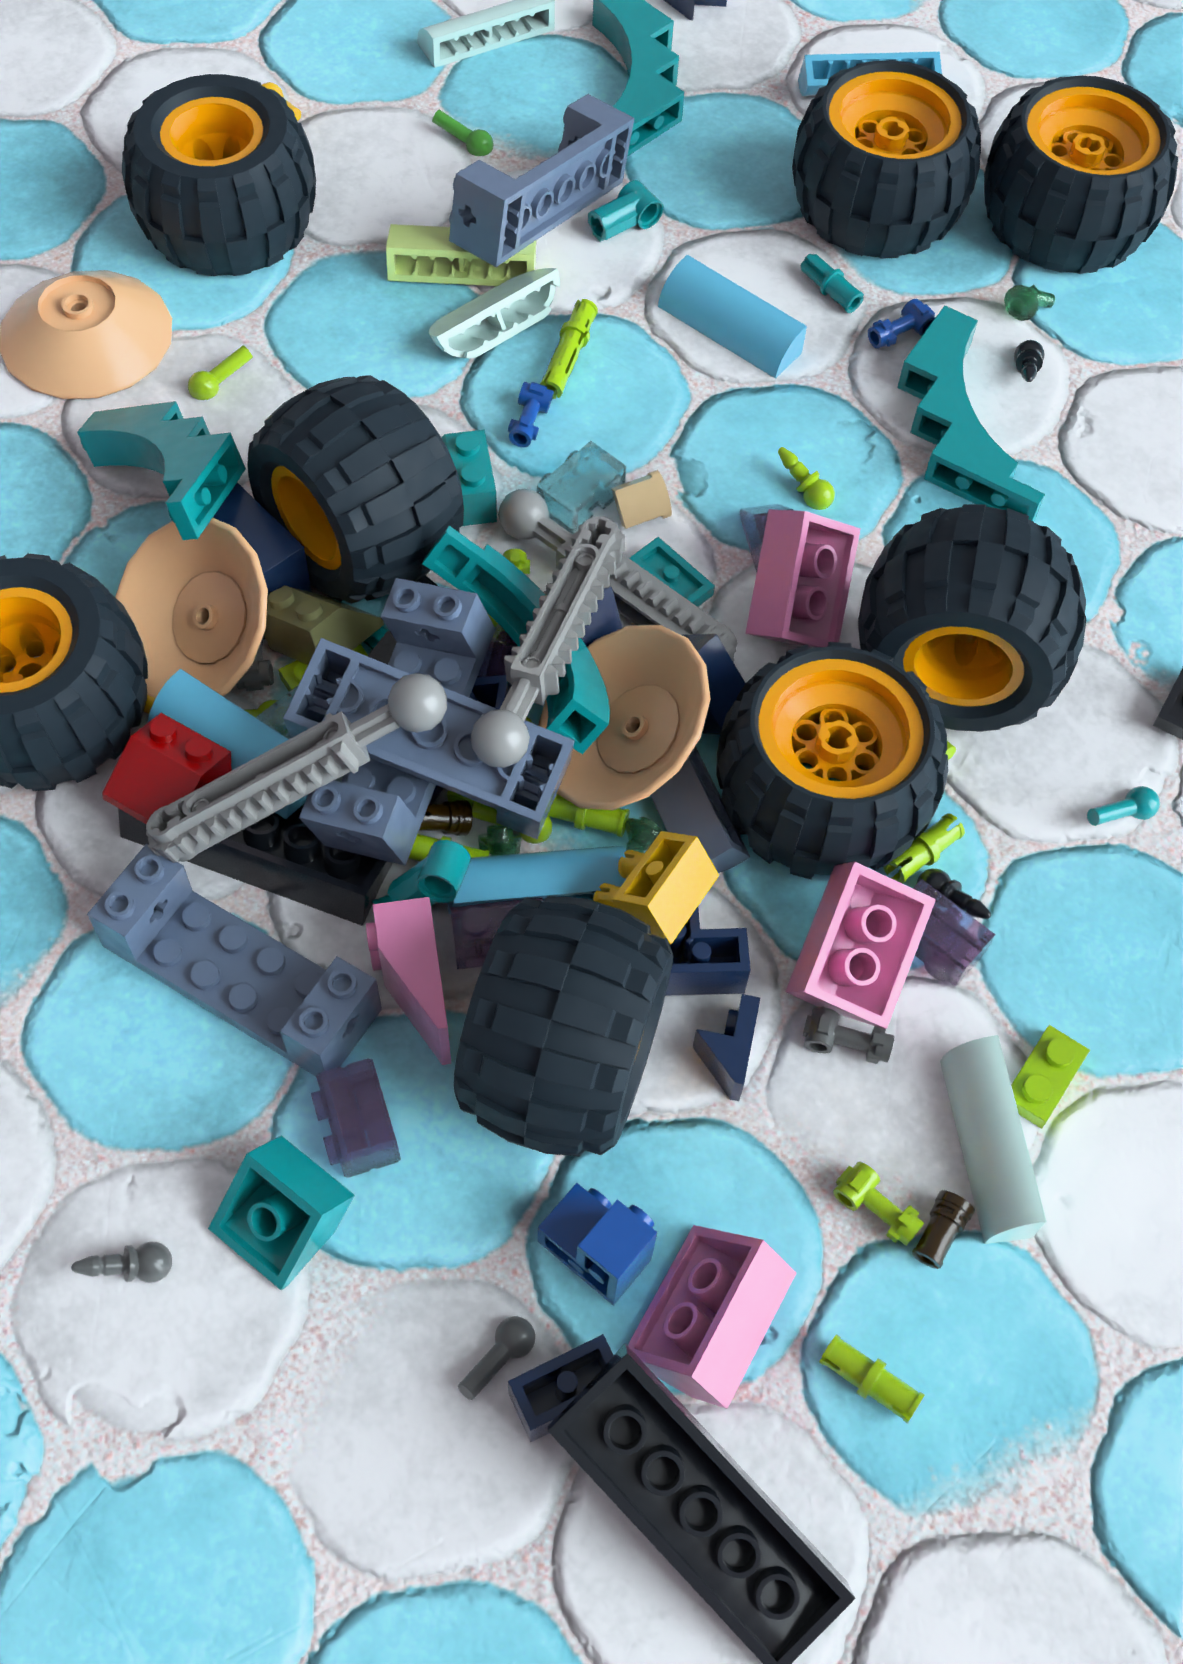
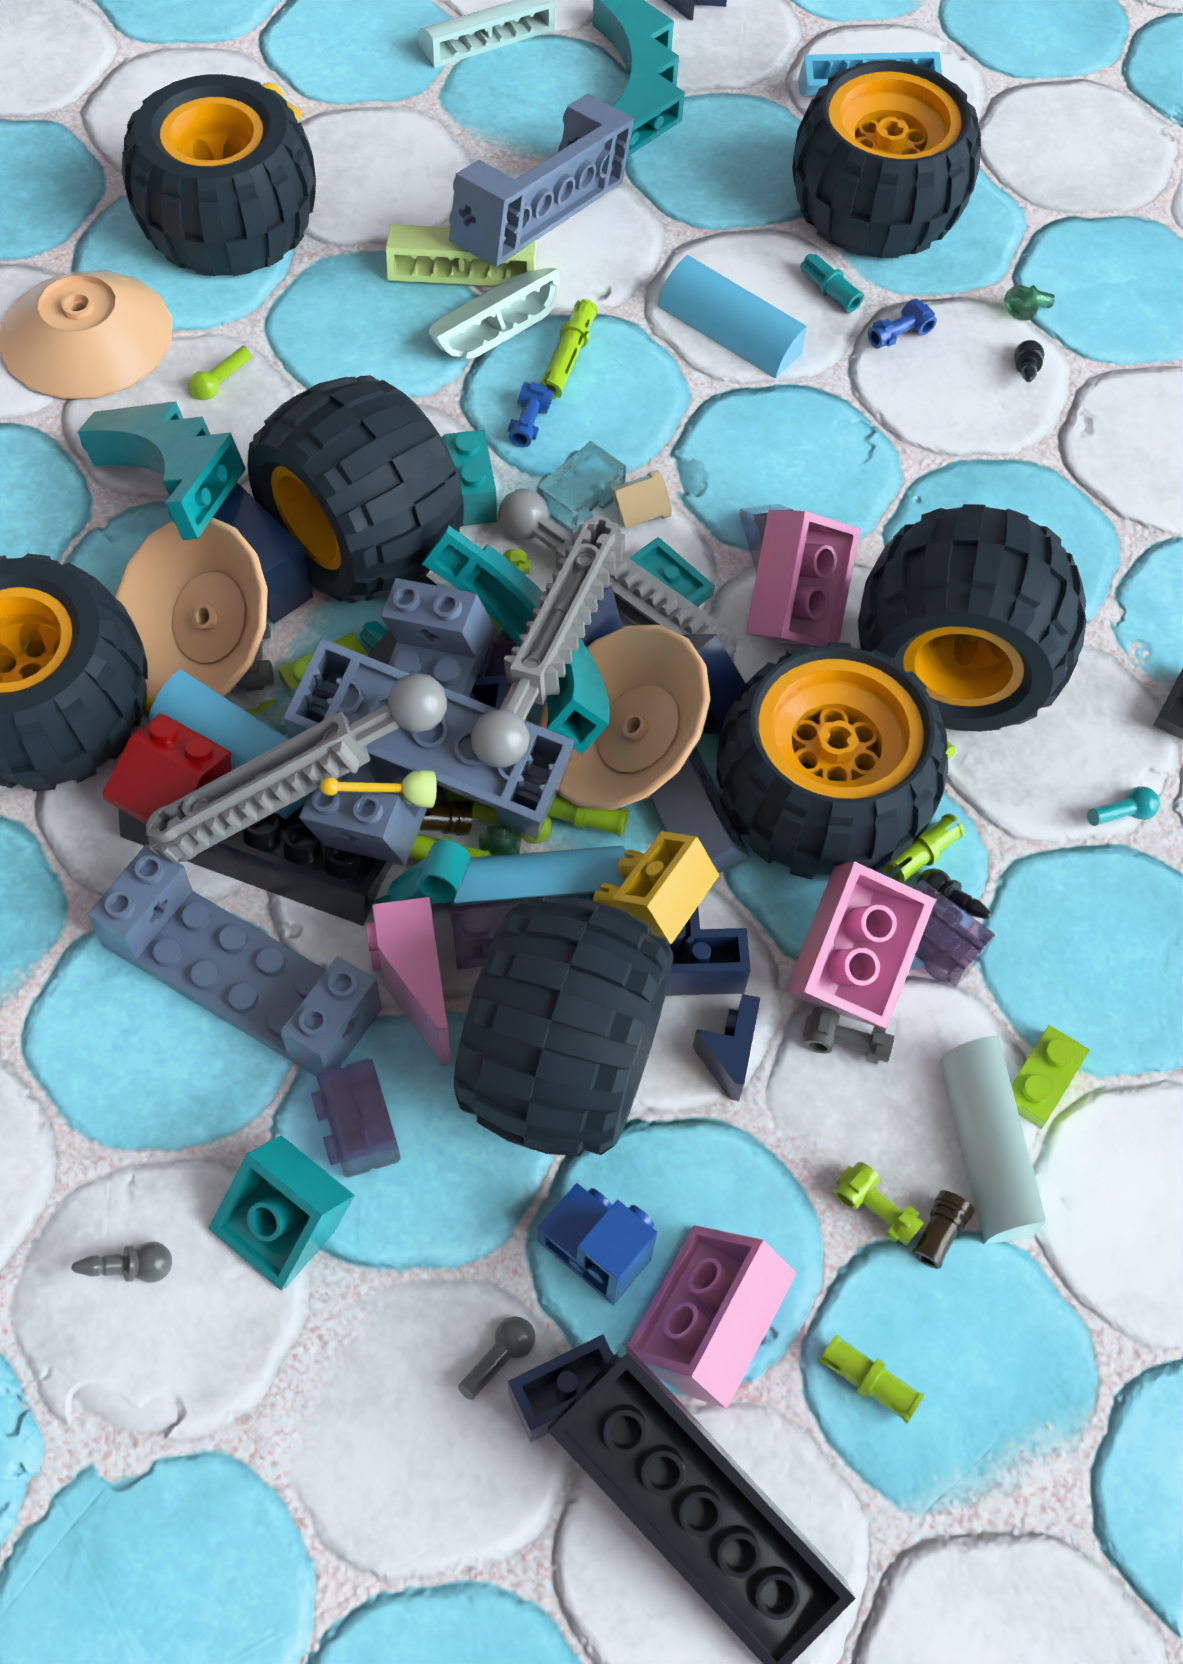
olive slope [264,585,384,665] -> none
bright green bar [432,110,494,156] -> none
teal piece [588,180,664,242] -> none
clear green plate [625,817,662,853] -> none
lime bar [778,447,835,510] -> none
teal arch [897,305,1045,522] -> none
black wheel [984,75,1178,274] -> none
none -> hinge [320,770,436,808]

